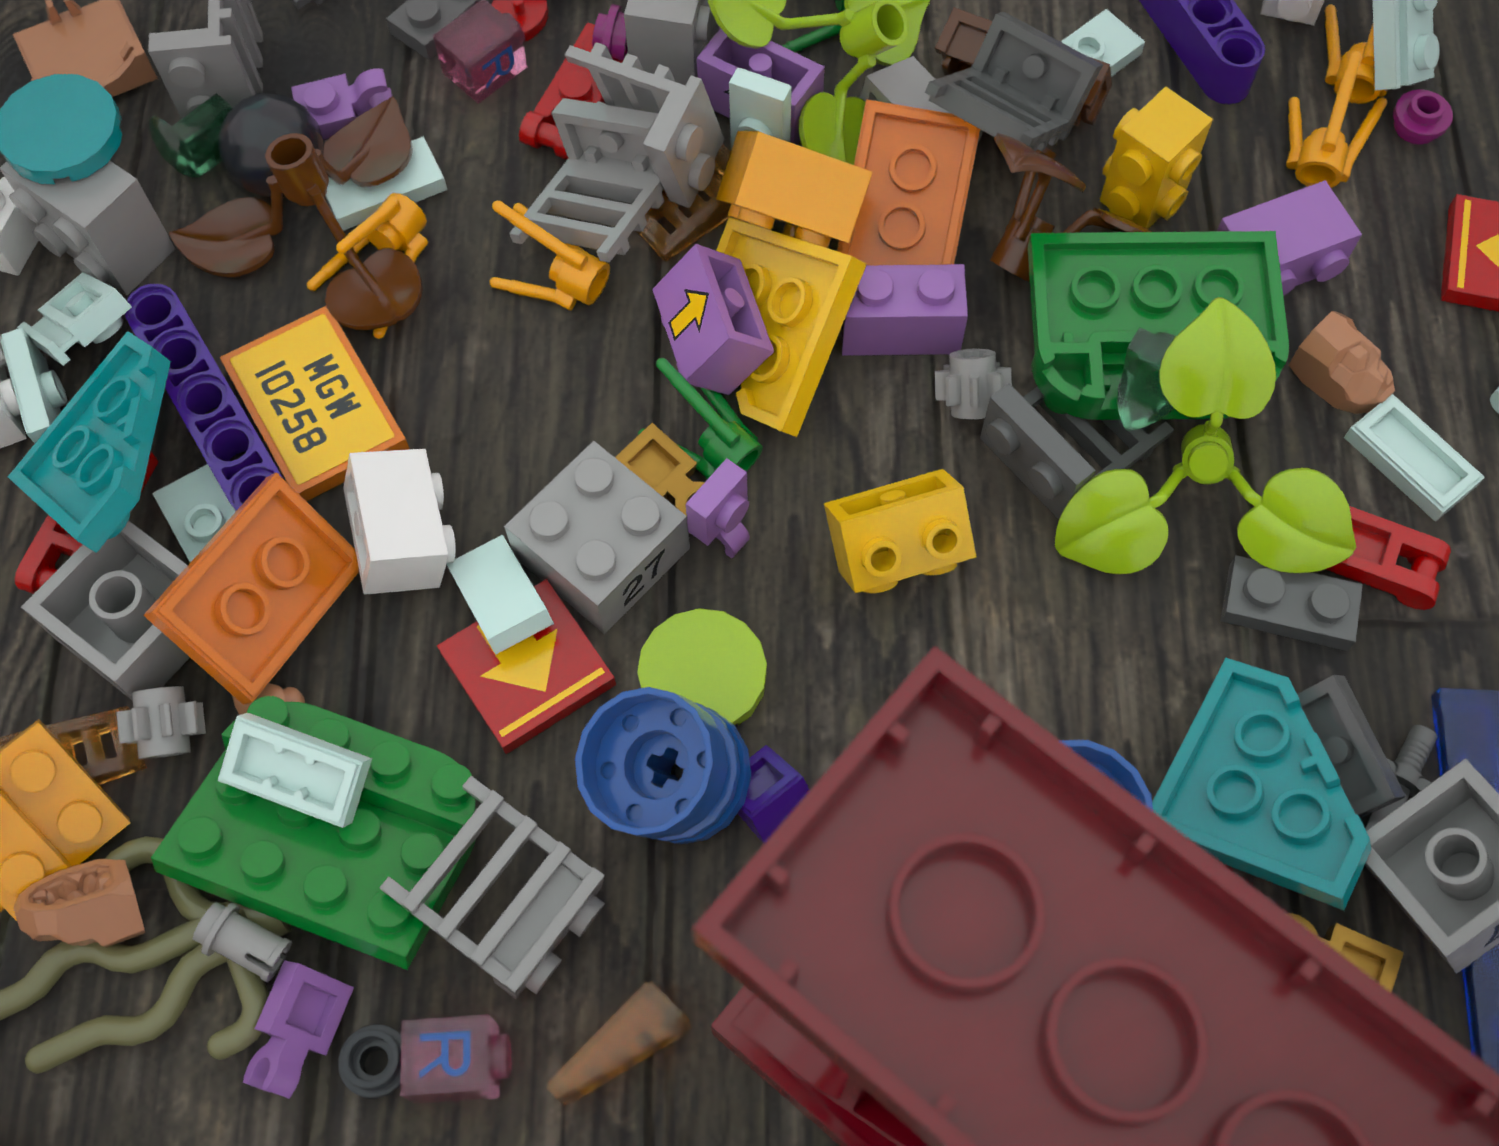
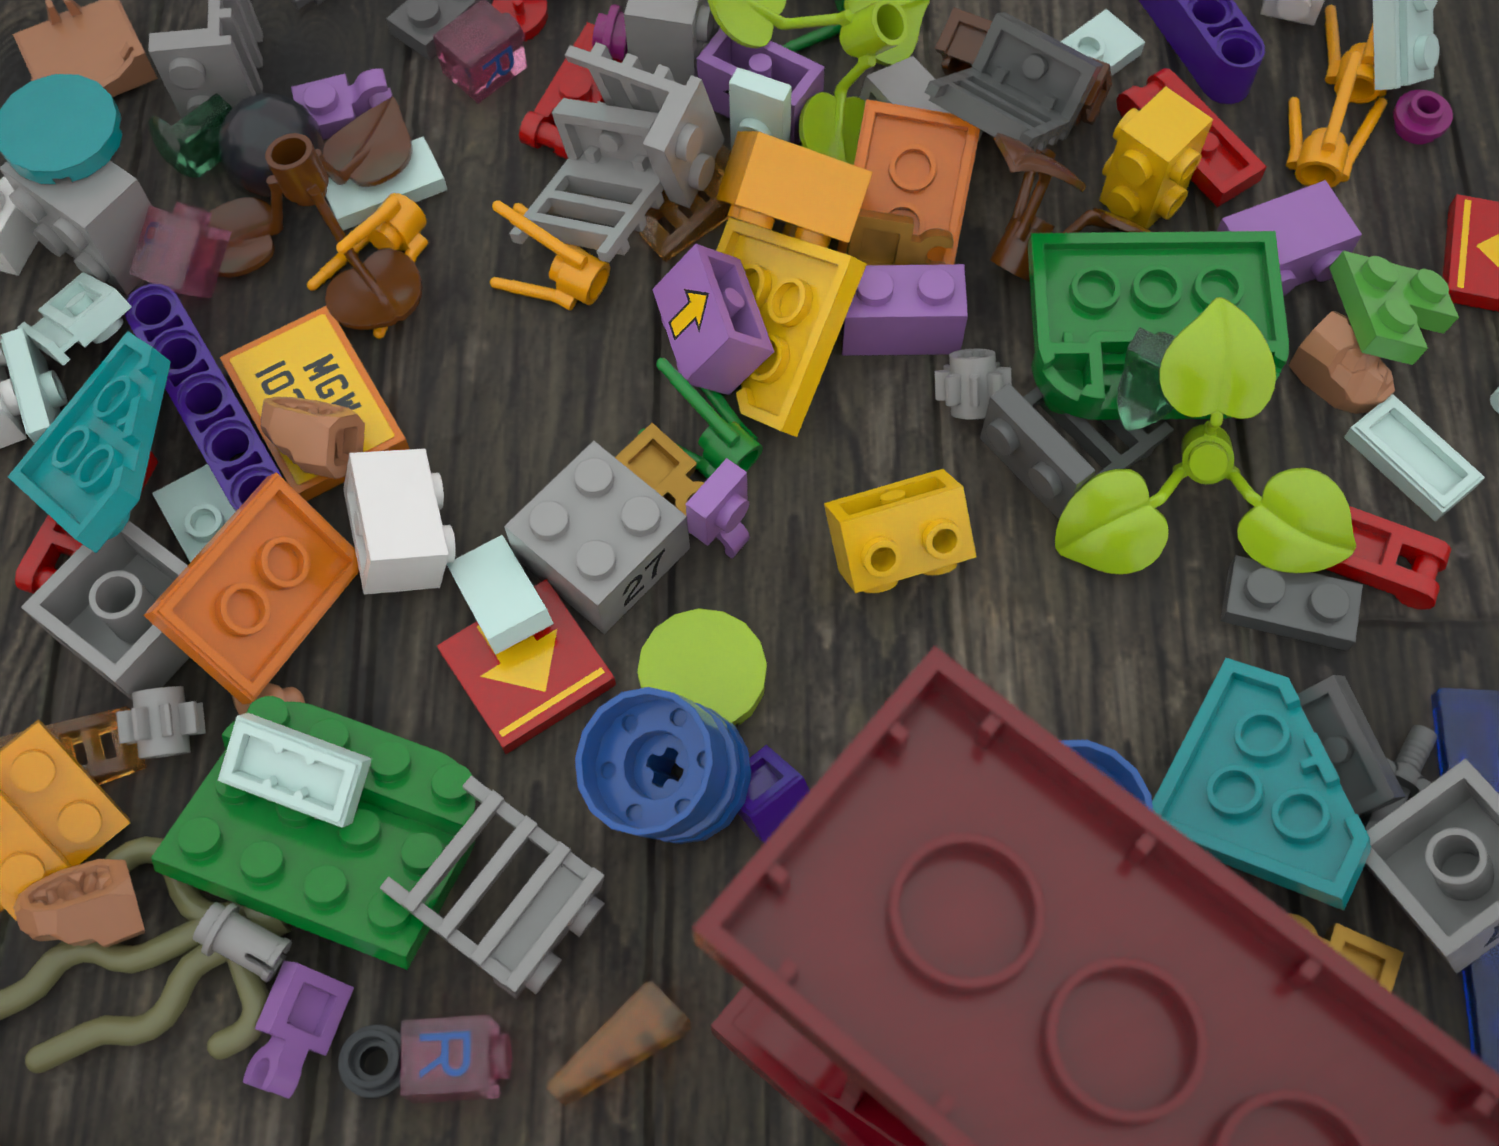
none -> clear pink brick [129,201,231,298]
none -> nougat rock [261,396,365,479]
none -> pearl gold plate [846,209,954,265]
none -> red plate [1116,68,1267,207]
none -> bright green plate [1329,250,1459,365]

